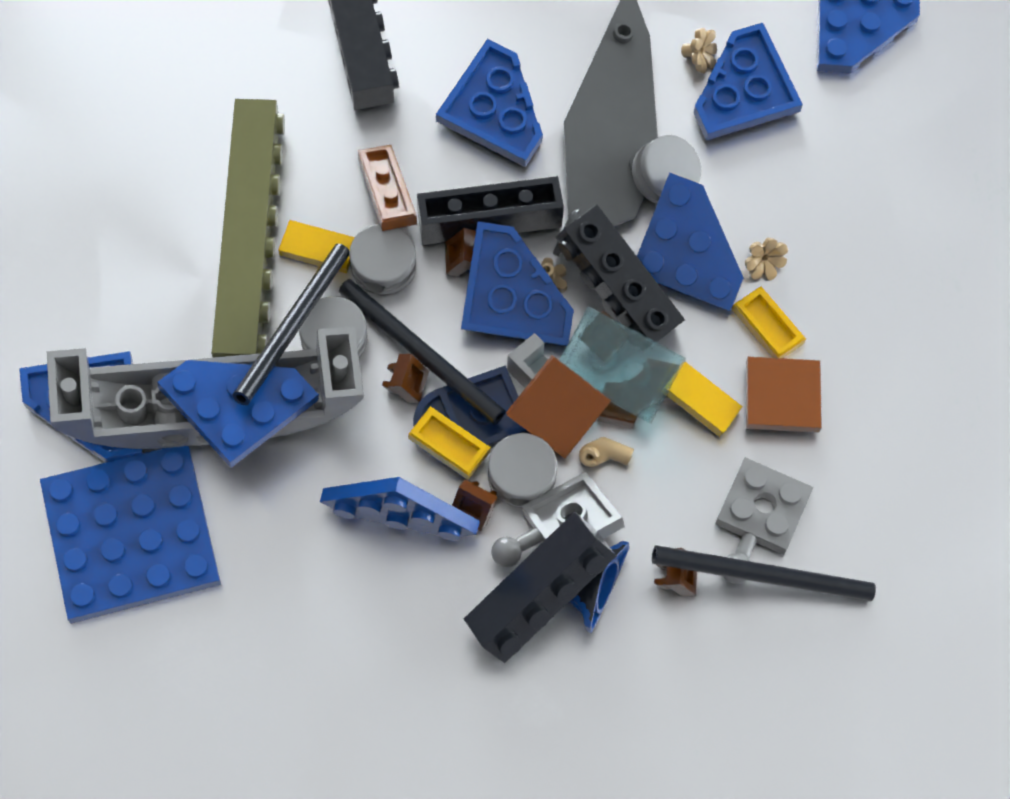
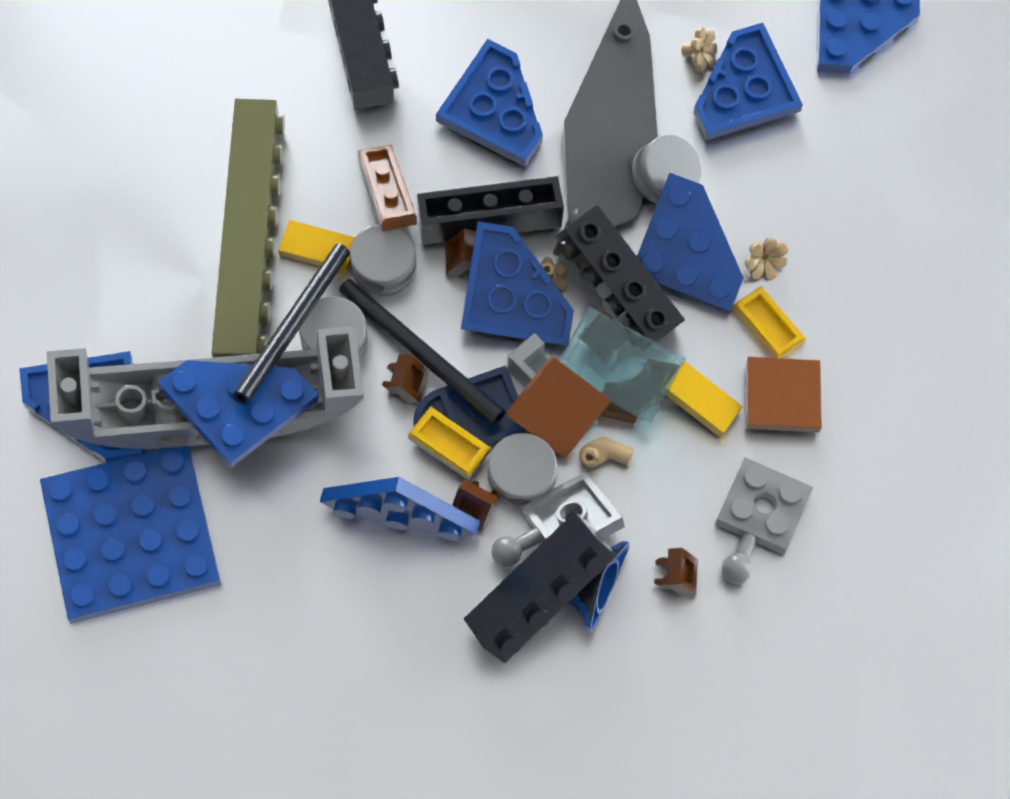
black piece [651,545,876,601] -> none

